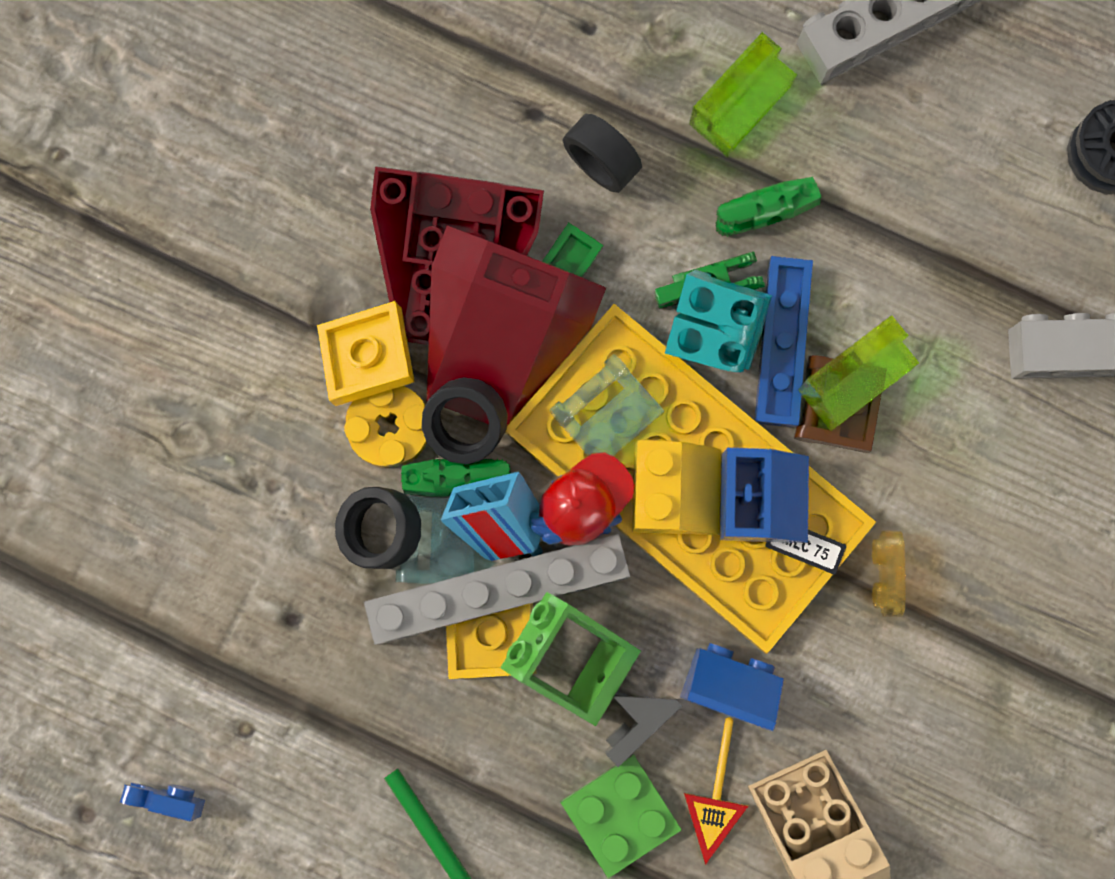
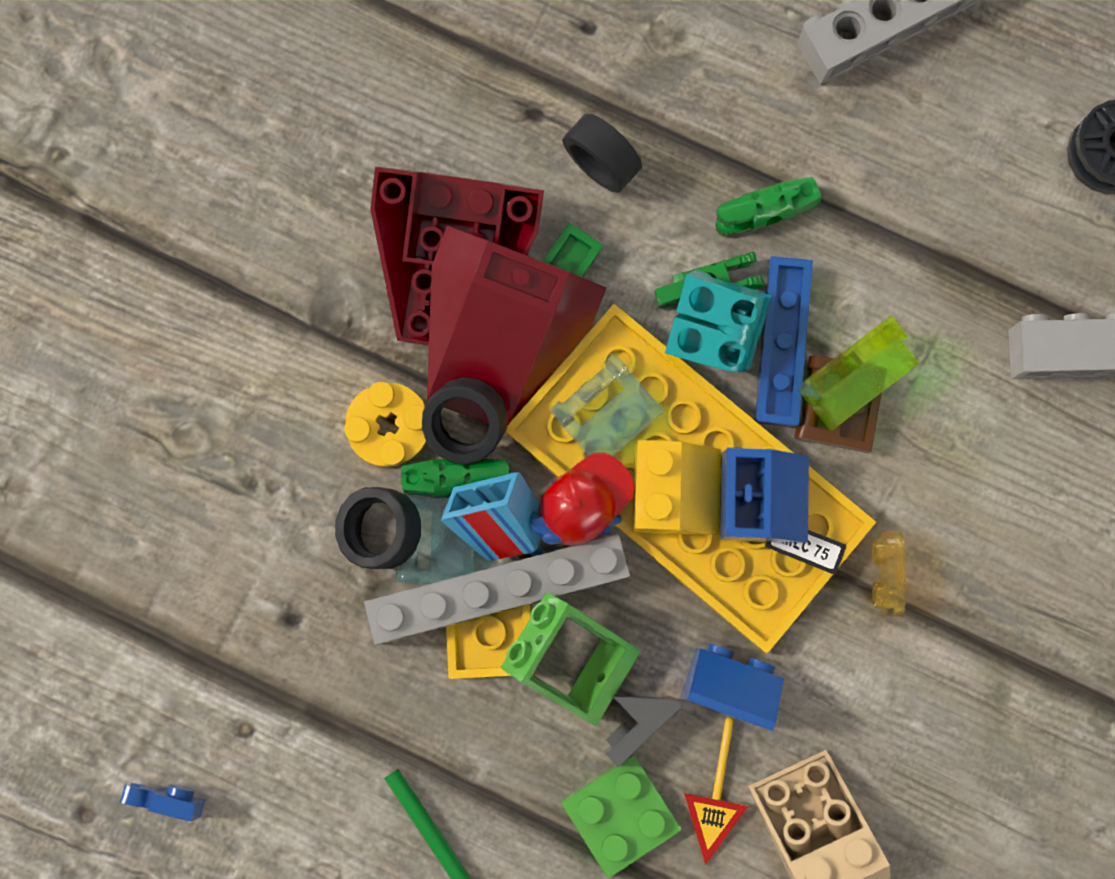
yellow plate [317,301,415,406] -> none
clear neon green piece [689,32,797,157] -> none

